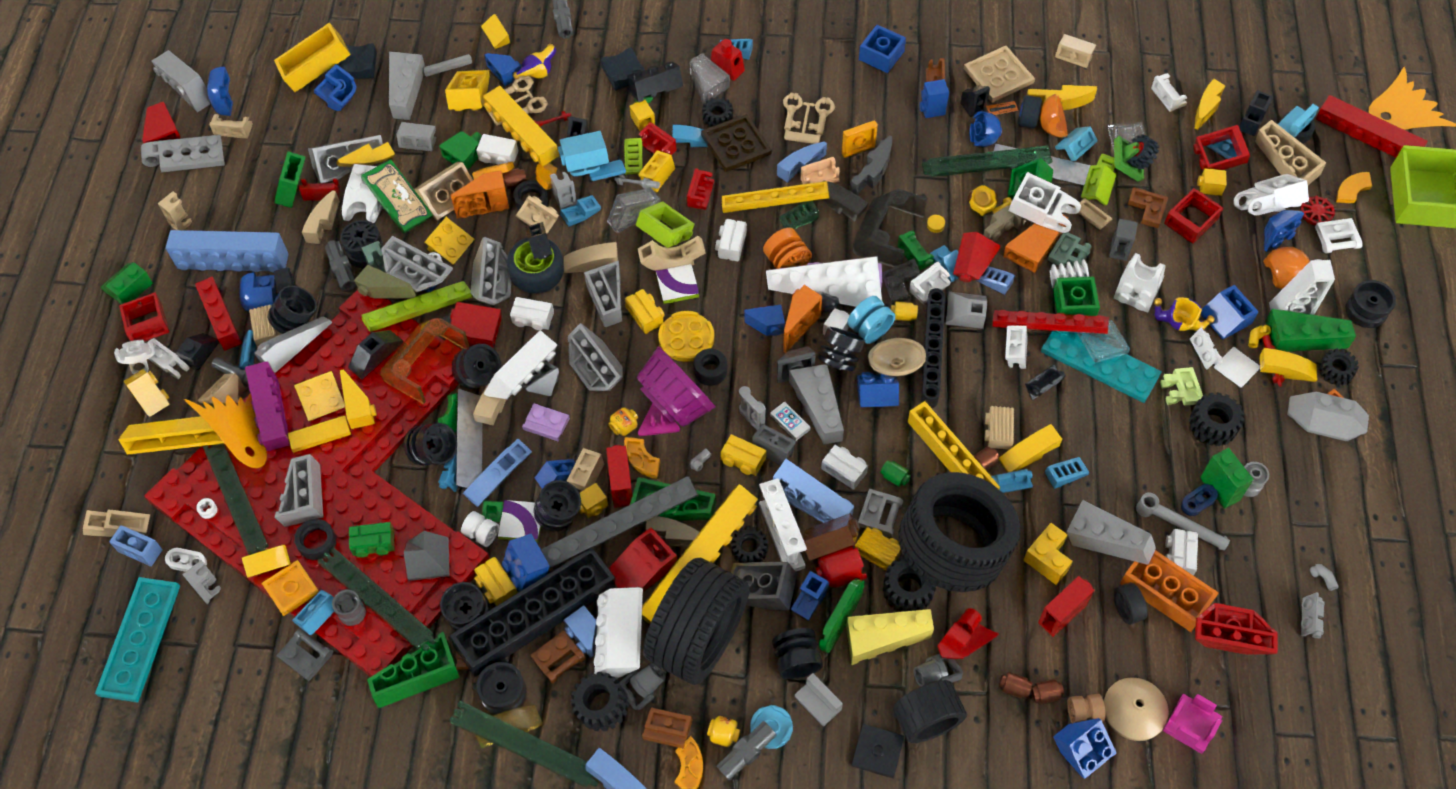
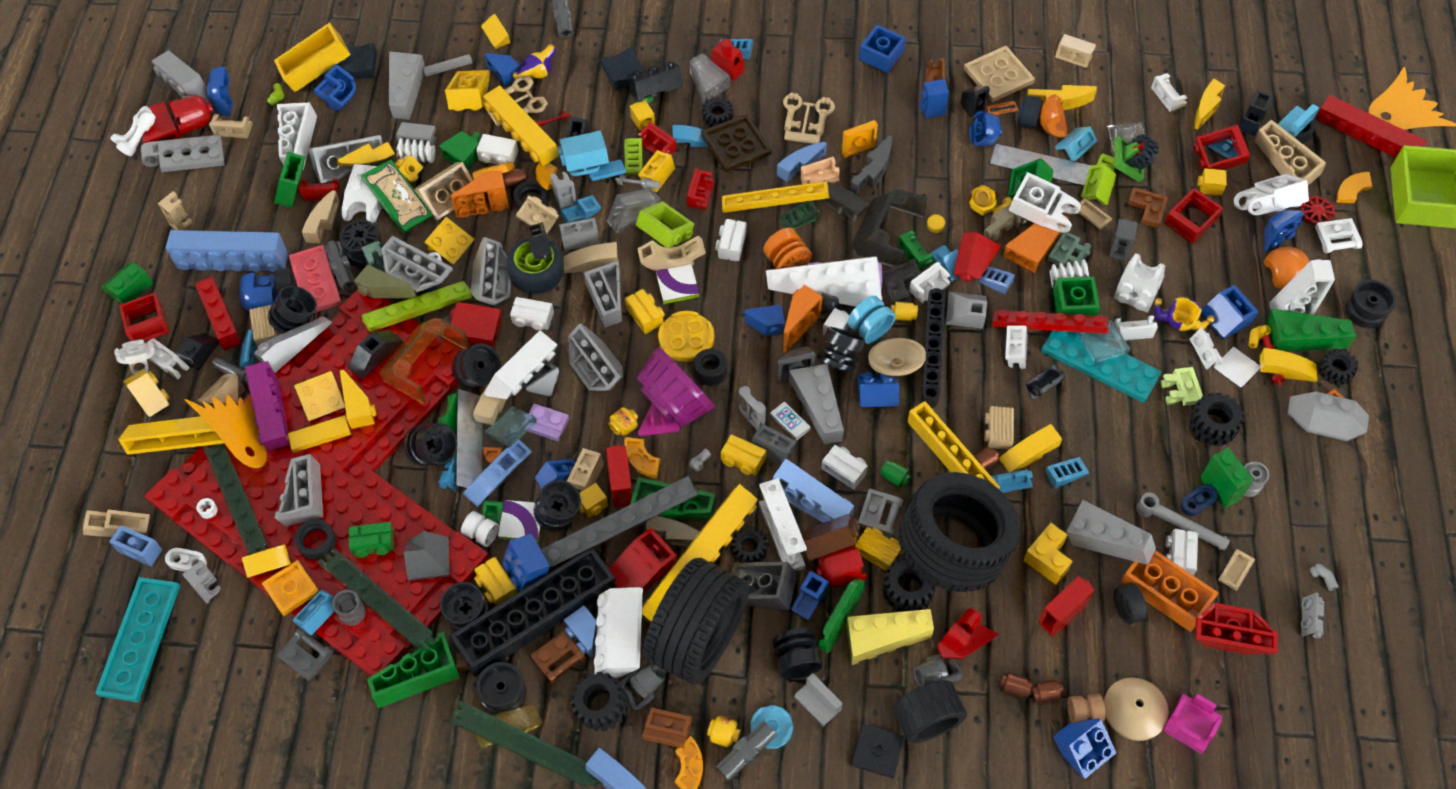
clear green hinge [922,146,1053,177] -> none
none -> white piece [110,106,156,156]
none -> red cylinder [168,95,214,135]
none -> lime arm [267,83,284,105]
none -> white wedge [277,102,317,170]
none -> coral tile [288,245,342,313]
none -> yellow brick [395,155,423,183]
none -> white piece [397,138,436,163]
none -> orange tile [483,447,503,464]
none -> clear light blue tile [485,406,537,447]
none -> light grey hinge [559,218,600,251]
none -> white hinge [1112,315,1158,341]
none -> tan tile [1218,549,1255,591]

